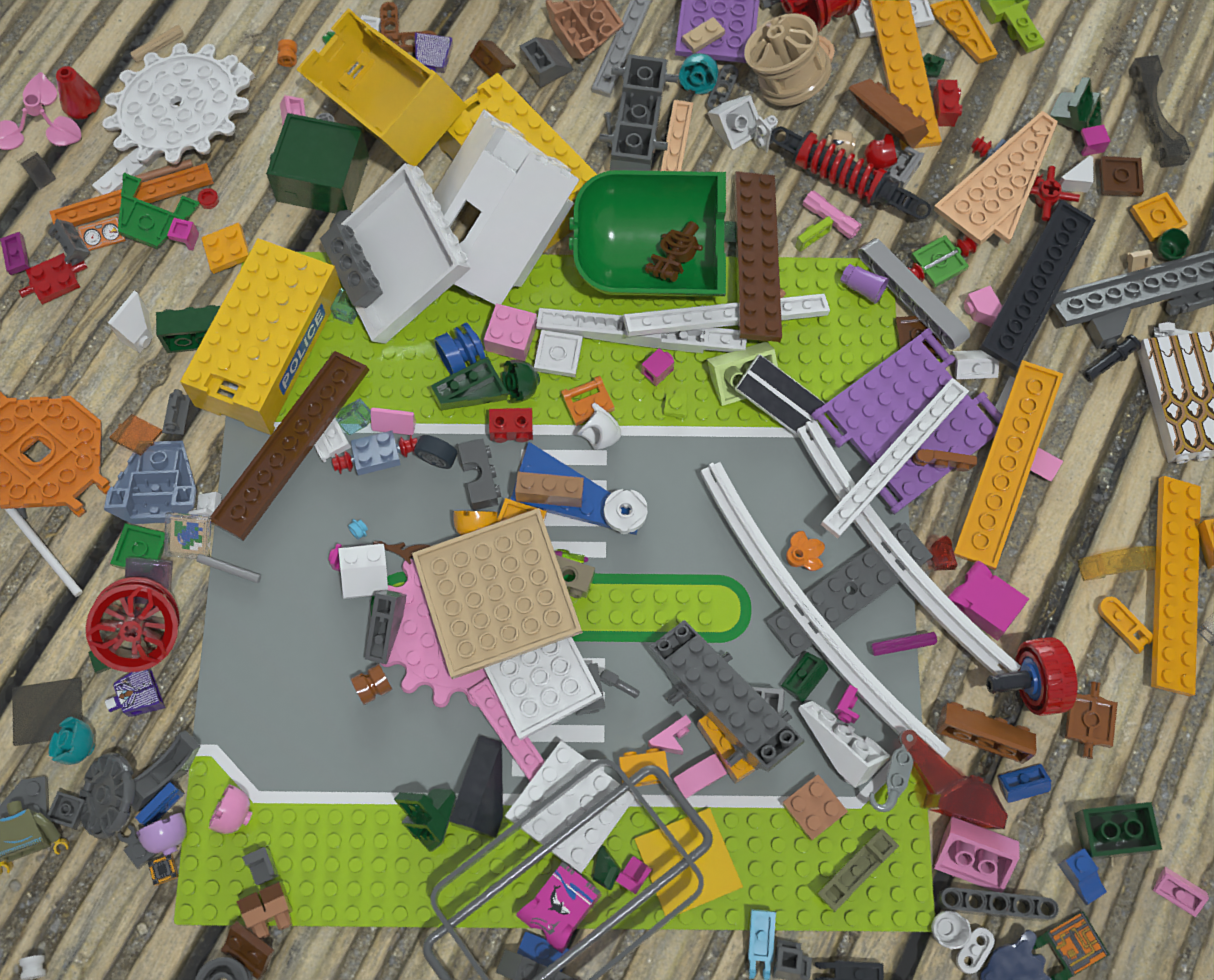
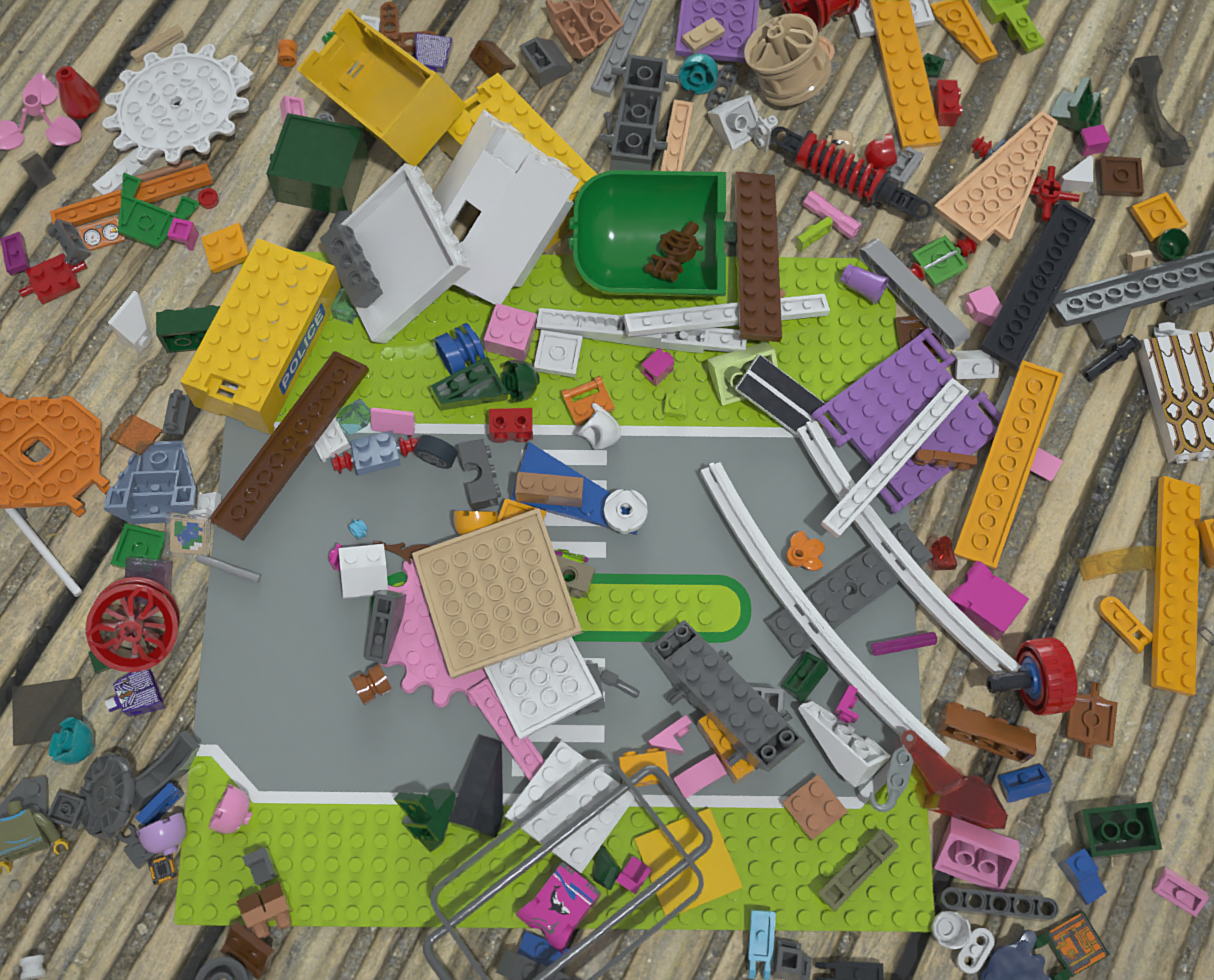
dark orange slope [848,79,929,149] -> none

